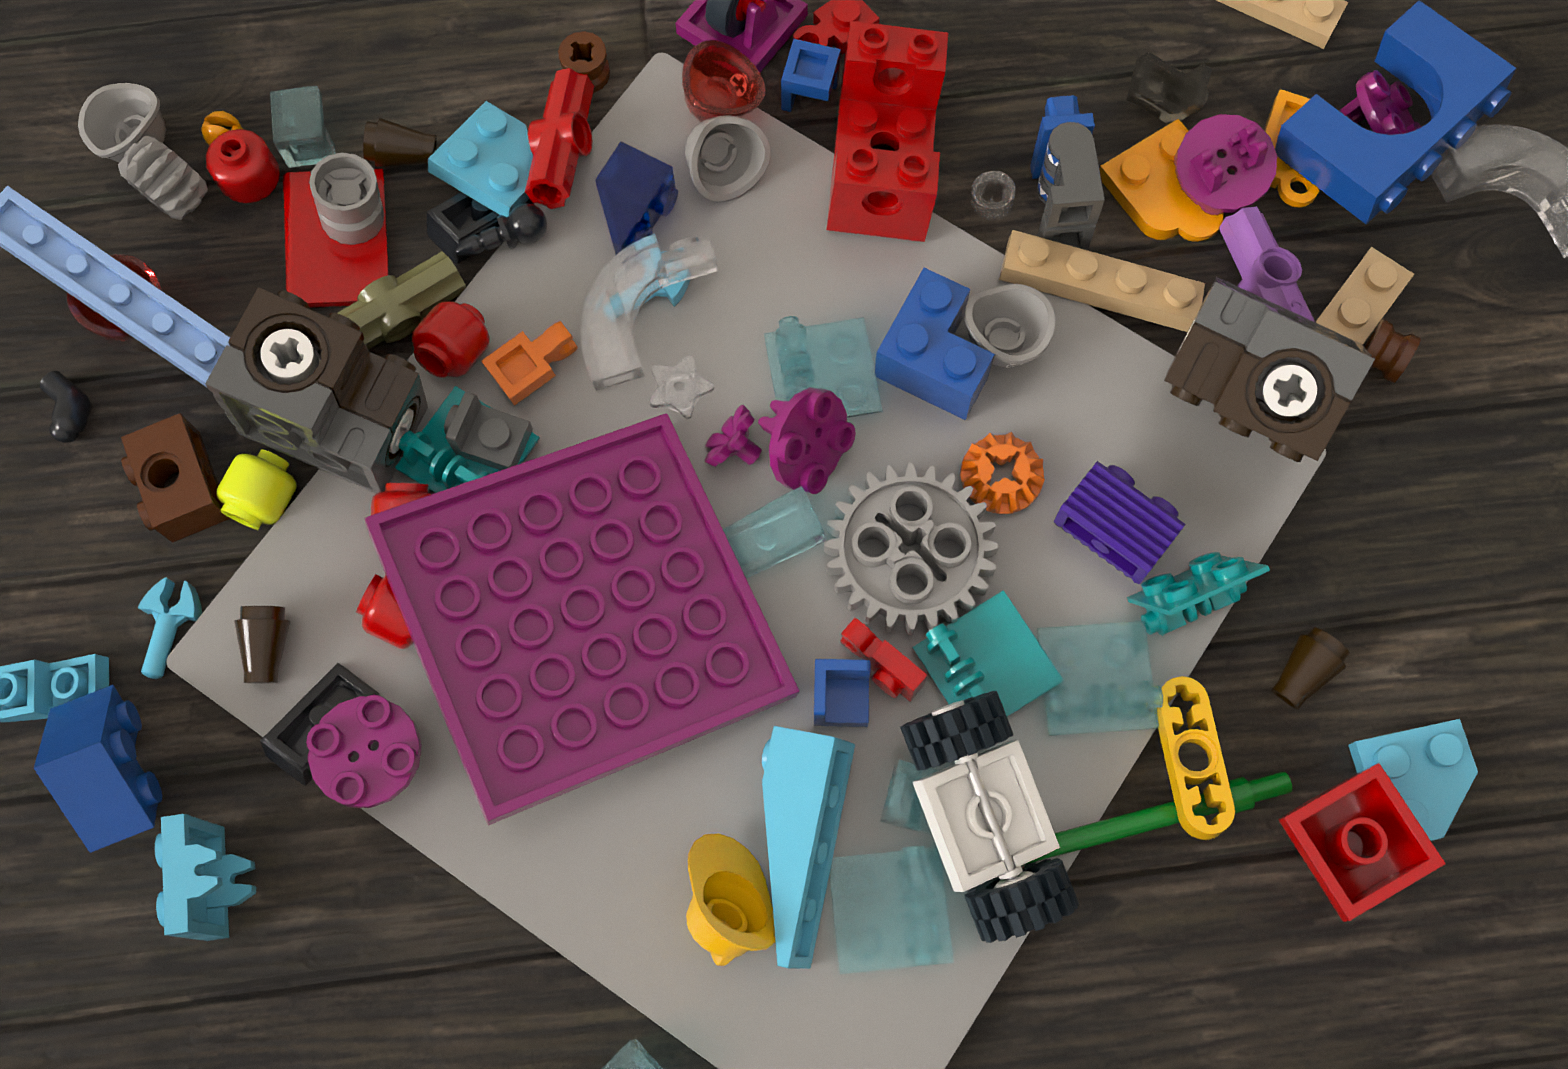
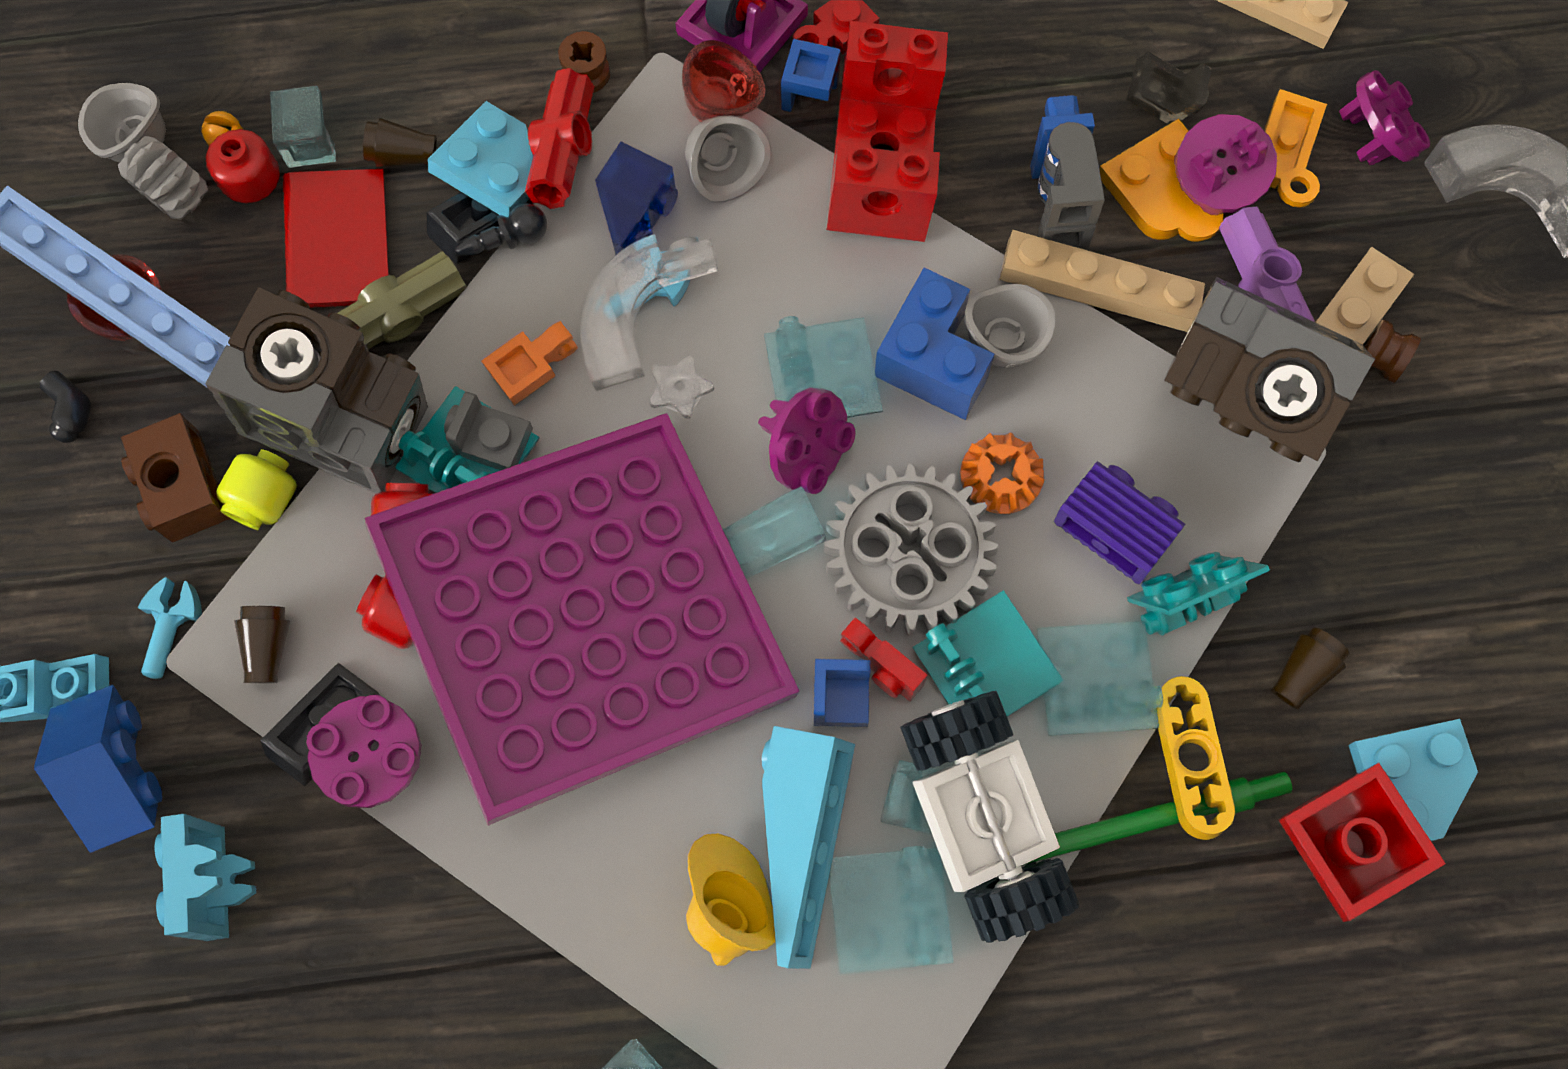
light grey wheel [309,153,385,245] -> none
red head [412,301,490,378] -> none
magenta plant [704,405,762,467] -> none
clear bush [971,171,1015,221] -> none
blue arch [1275,0,1516,224] -> none

